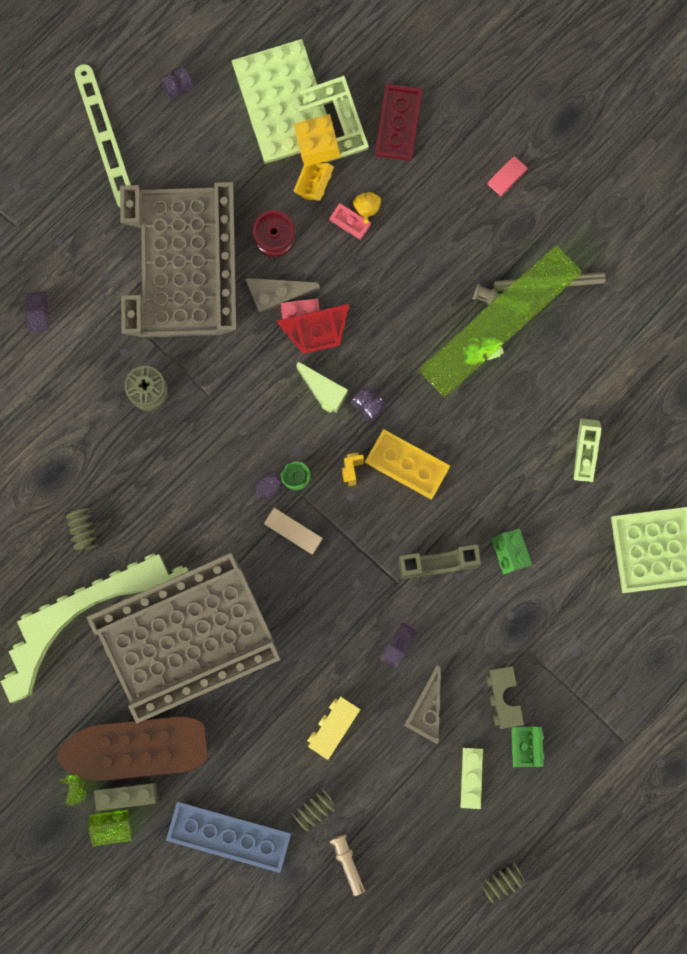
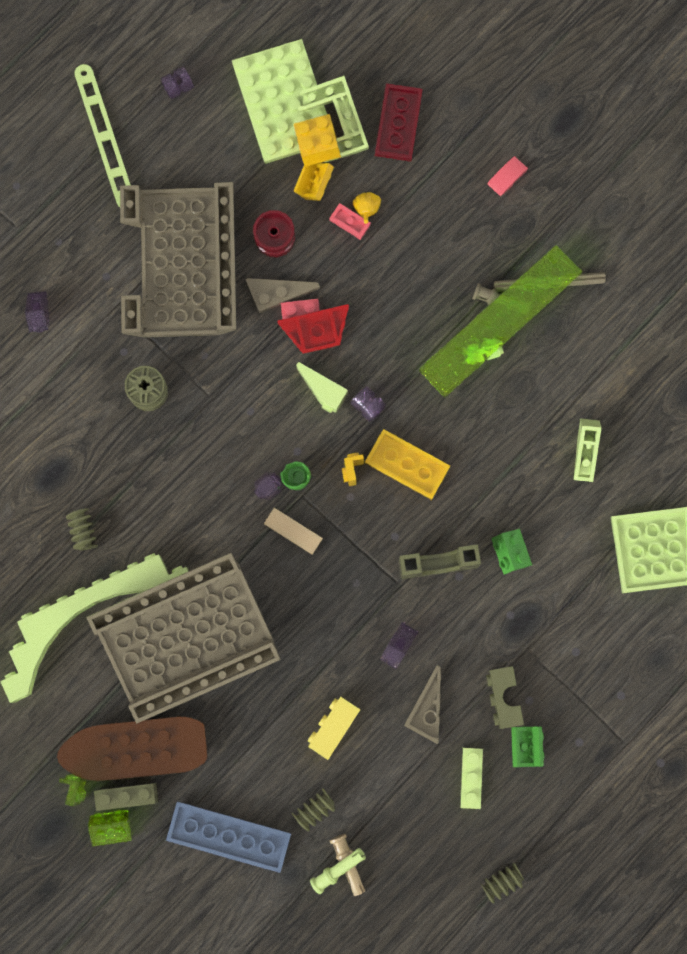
none -> yellowish green pin [310,848,366,894]

